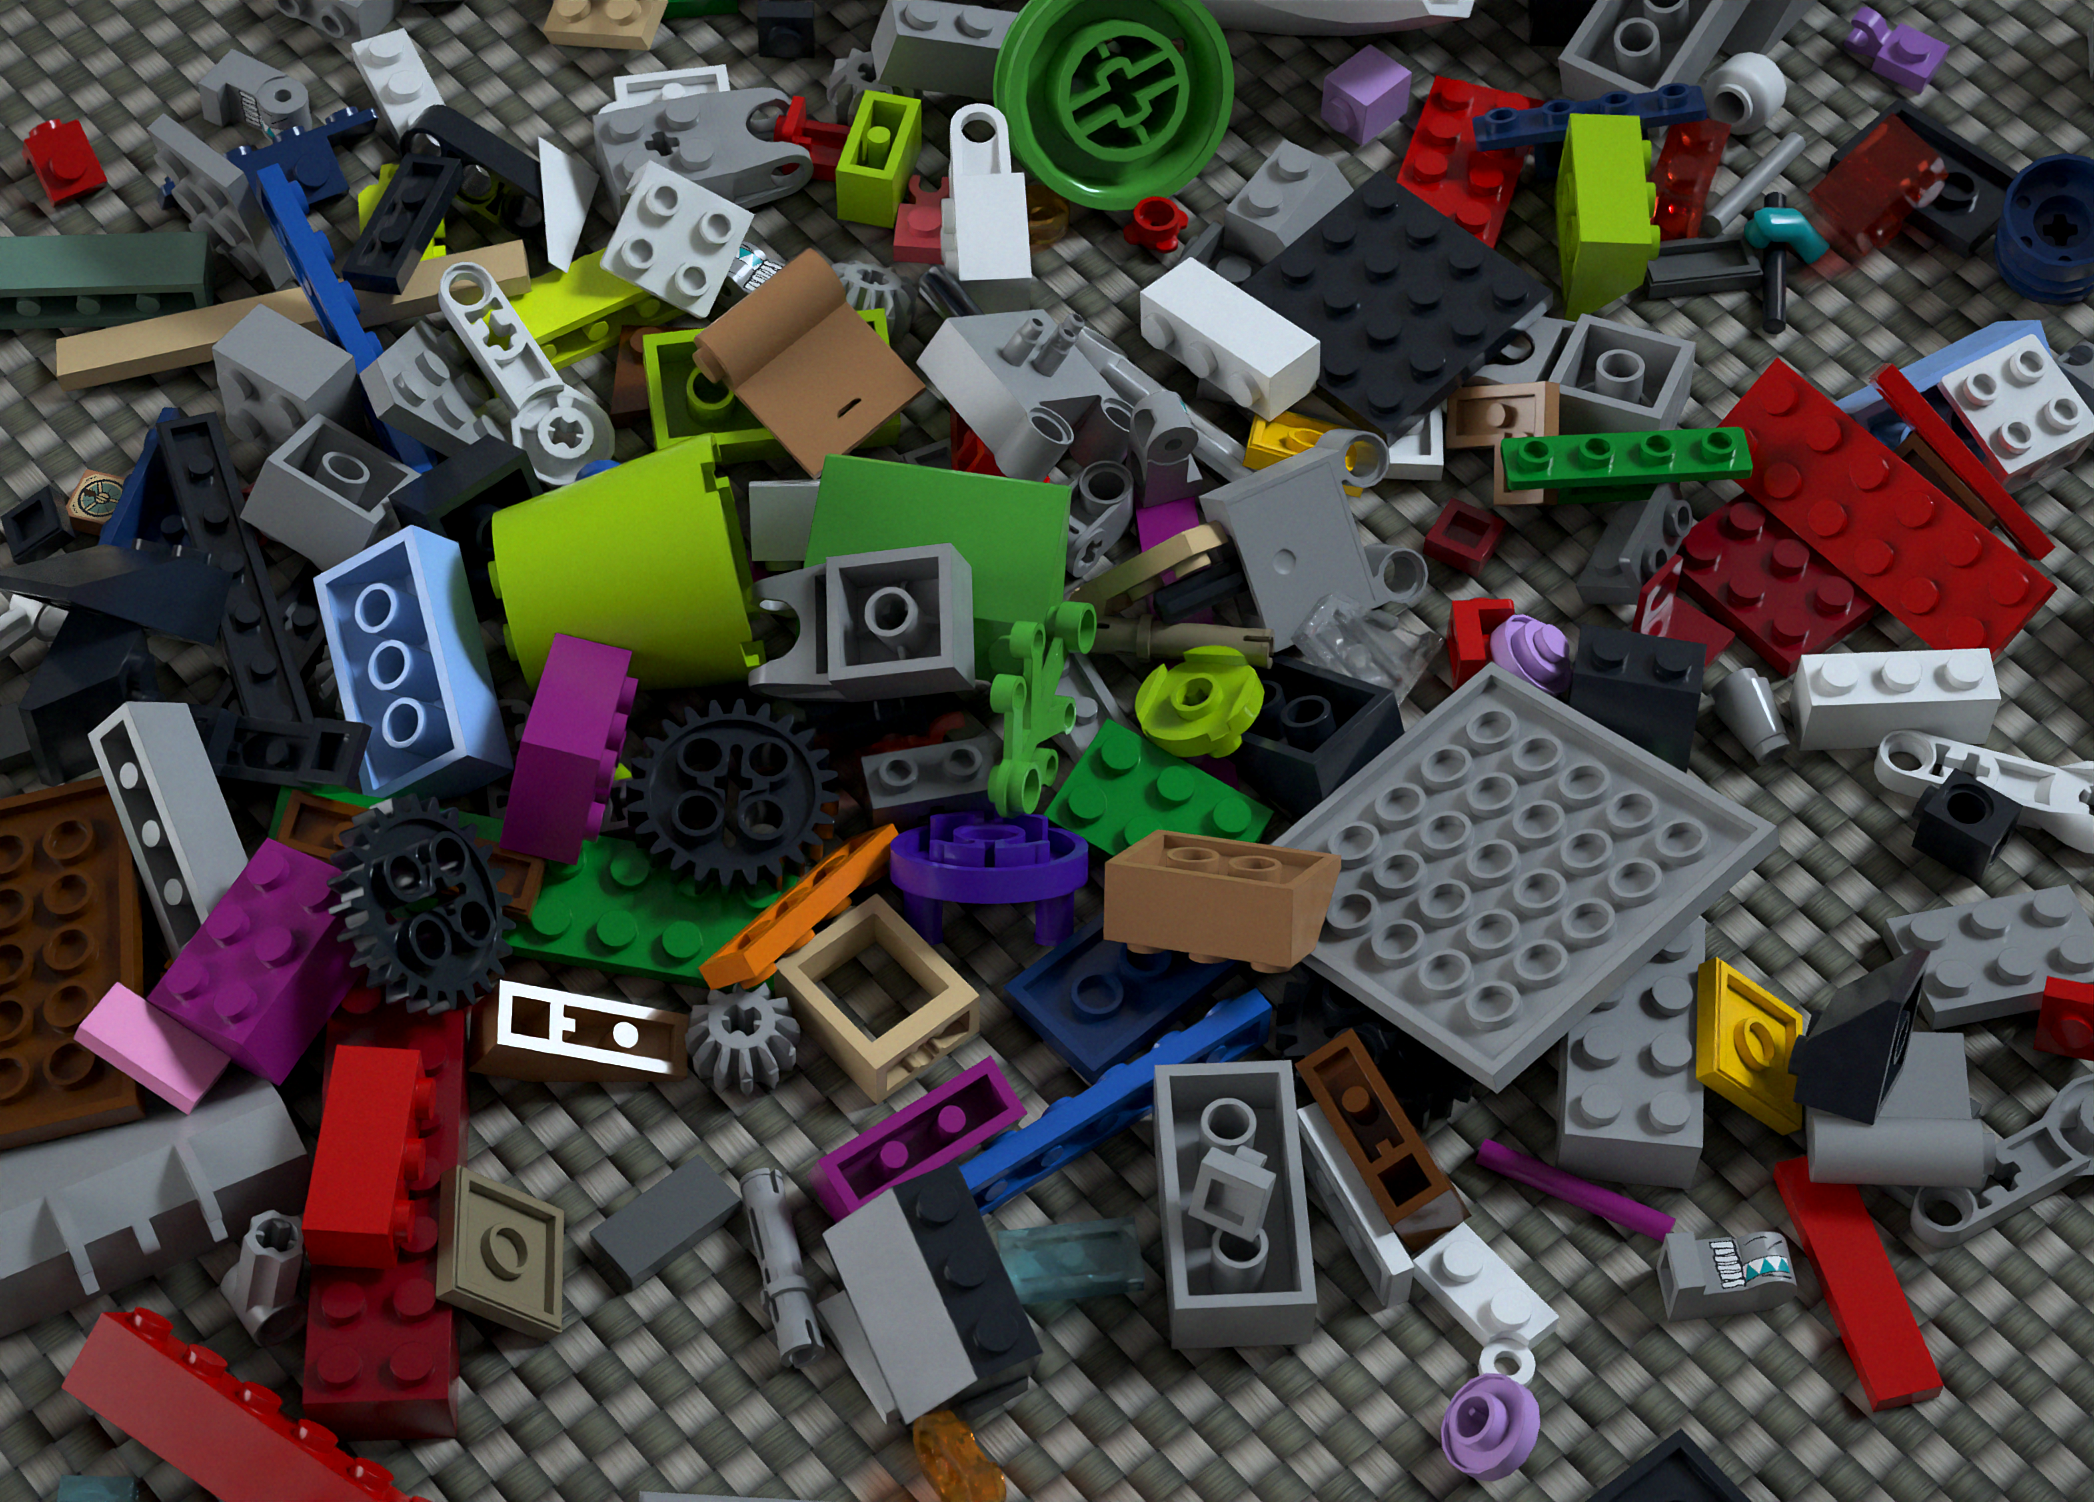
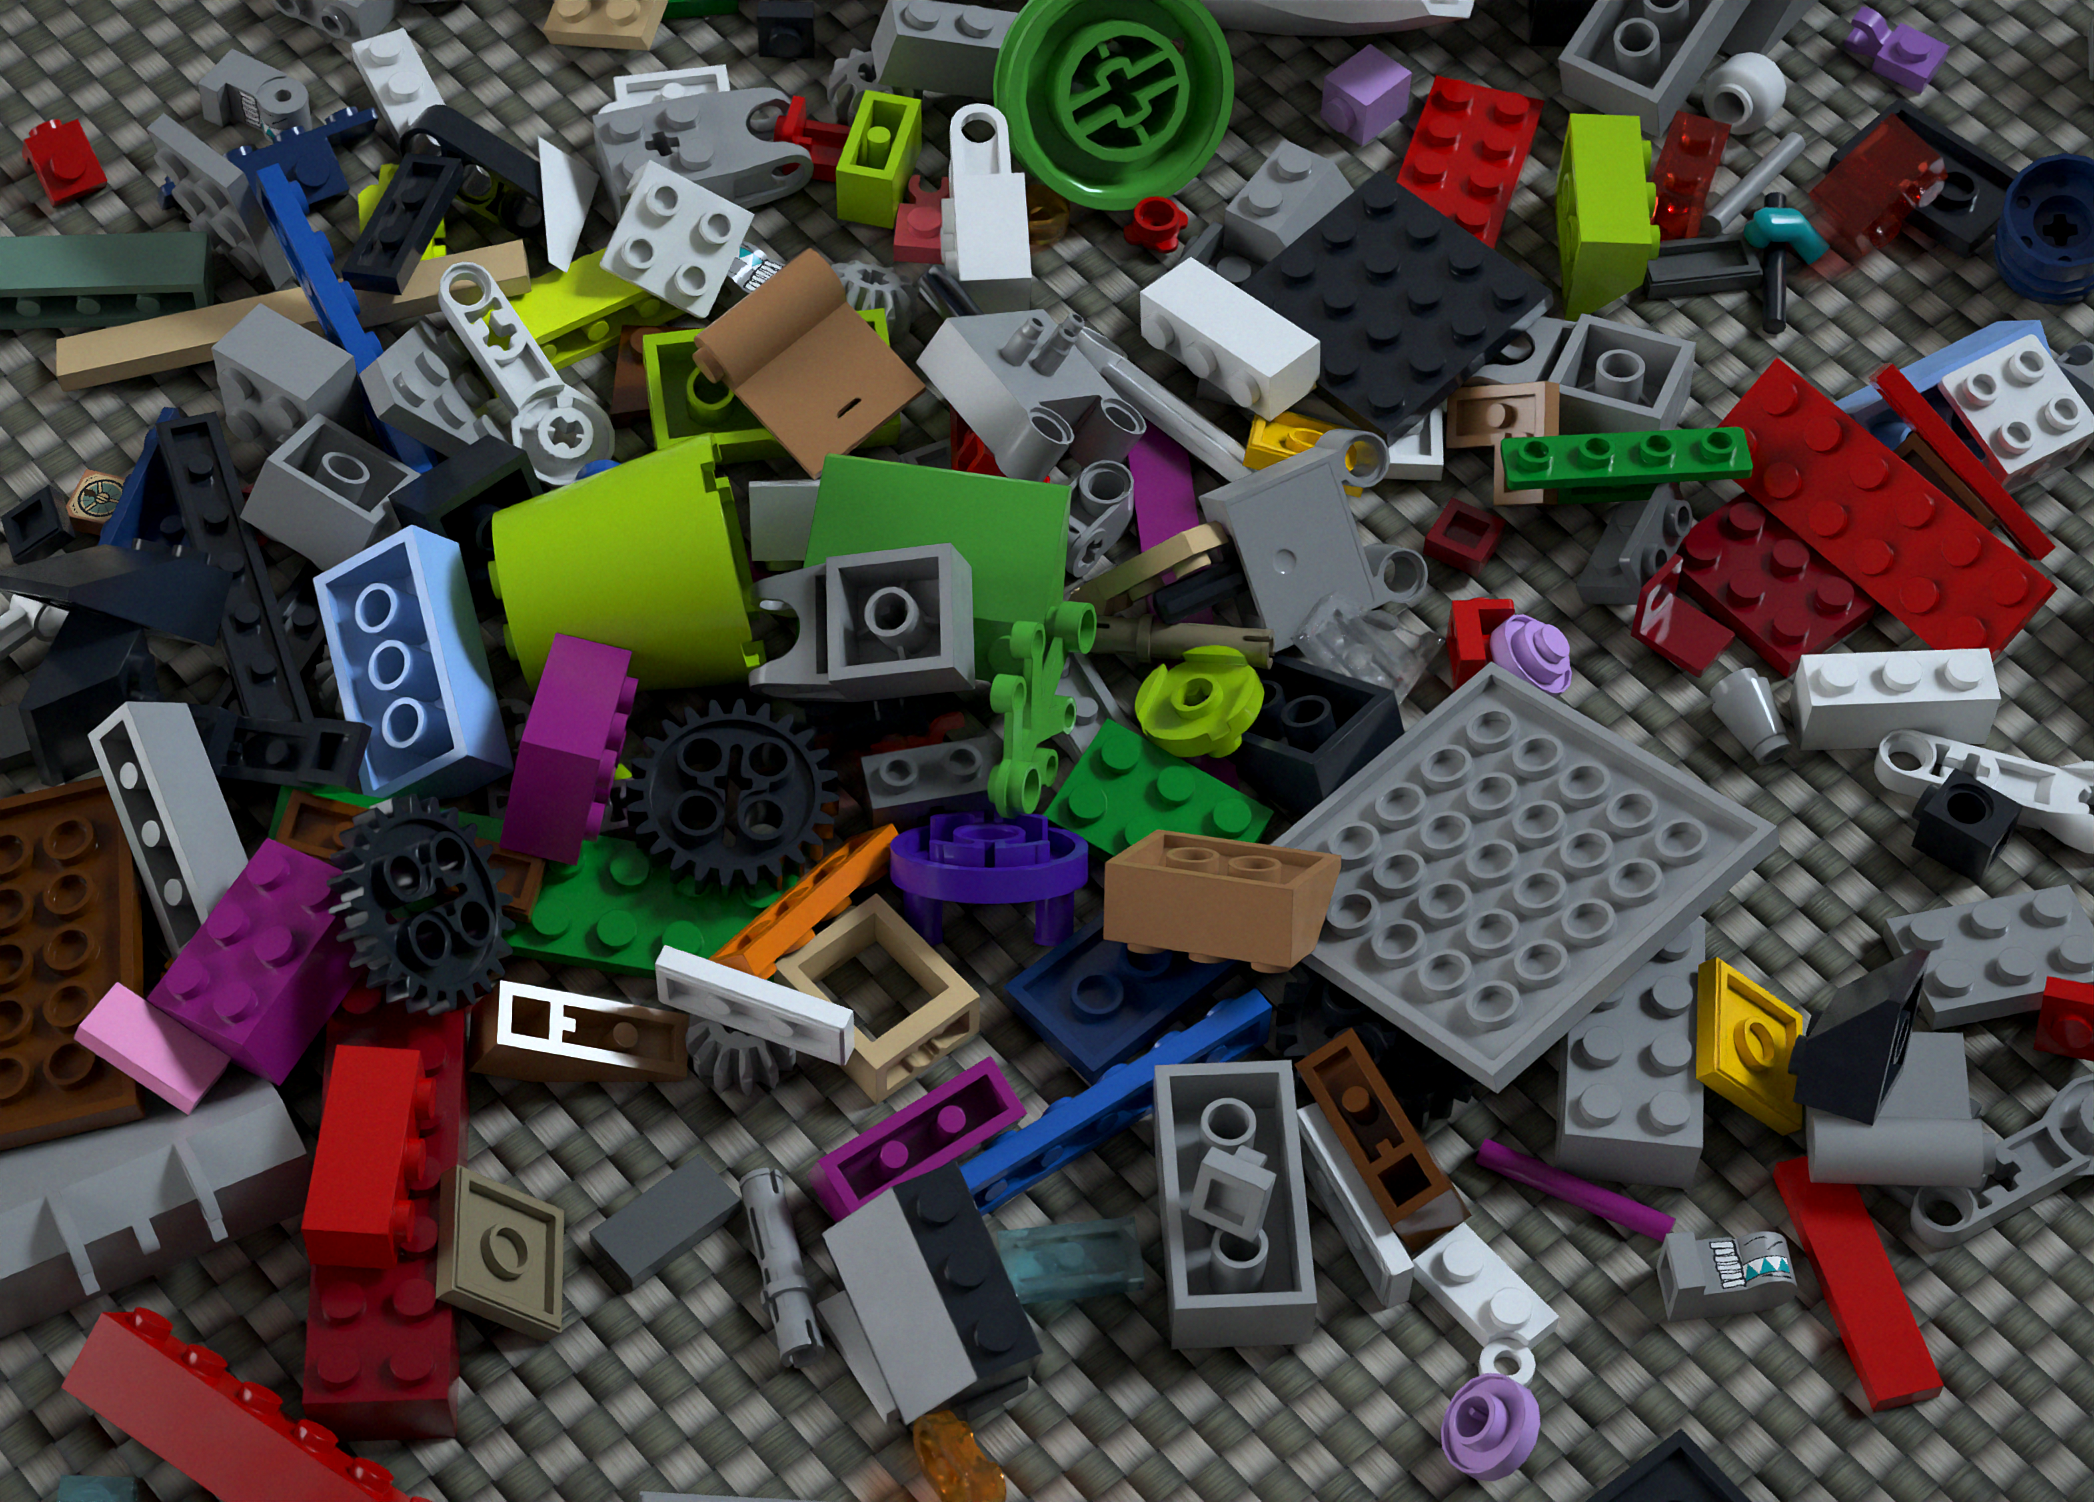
light grey piece [220,1209,308,1347] -> none
light grey leg [1126,391,1203,508] -> none
dark blue bracket [1472,83,1707,180] -> none
black slope [1567,624,1707,774] -> none
none -> white tile [655,945,855,1065]

